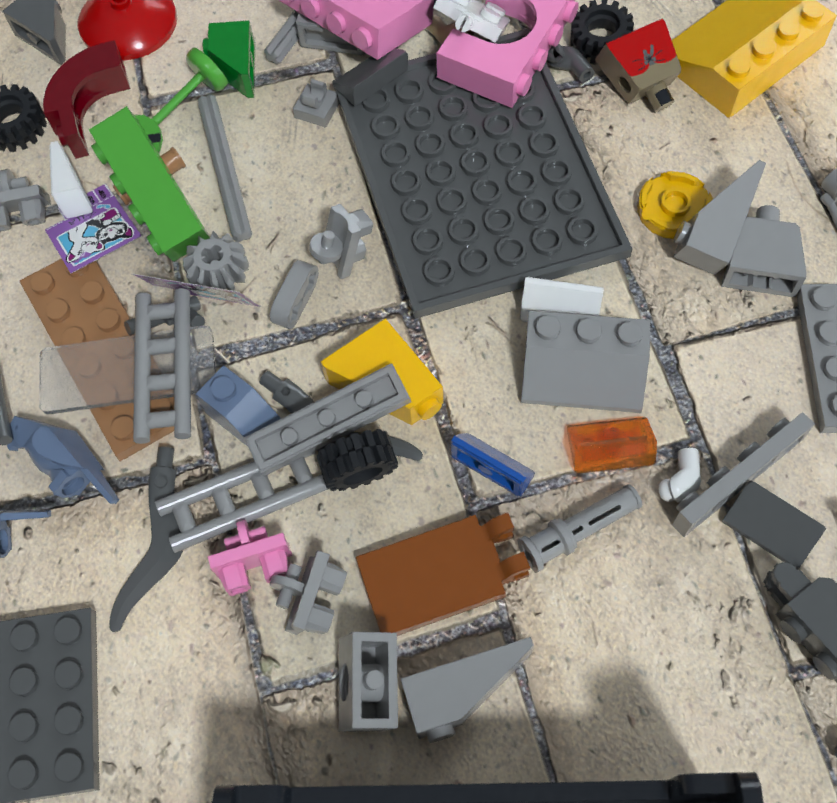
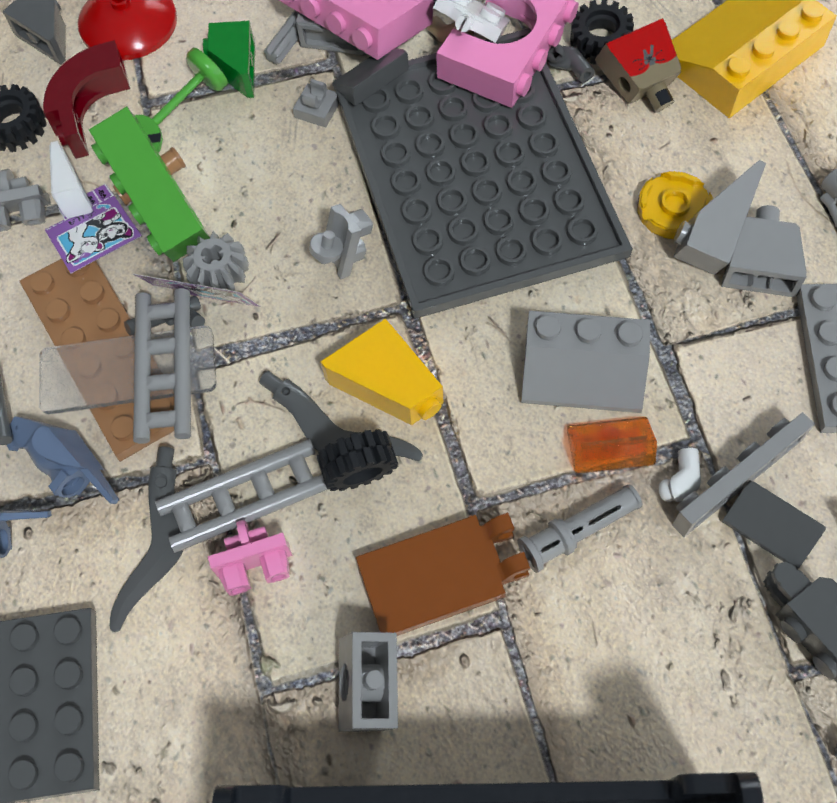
sand blue slope [196,365,281,447] -> none
light grey axle [197,94,252,242] -> none
light grey tile [244,363,412,476] -> none
light grey beam [270,260,319,329] -> none
light grey hips [270,550,347,635] -> none
light grey slope [401,637,534,743] -> none
blue slope [451,433,535,497] -> none
white slope [520,277,604,322] -> none

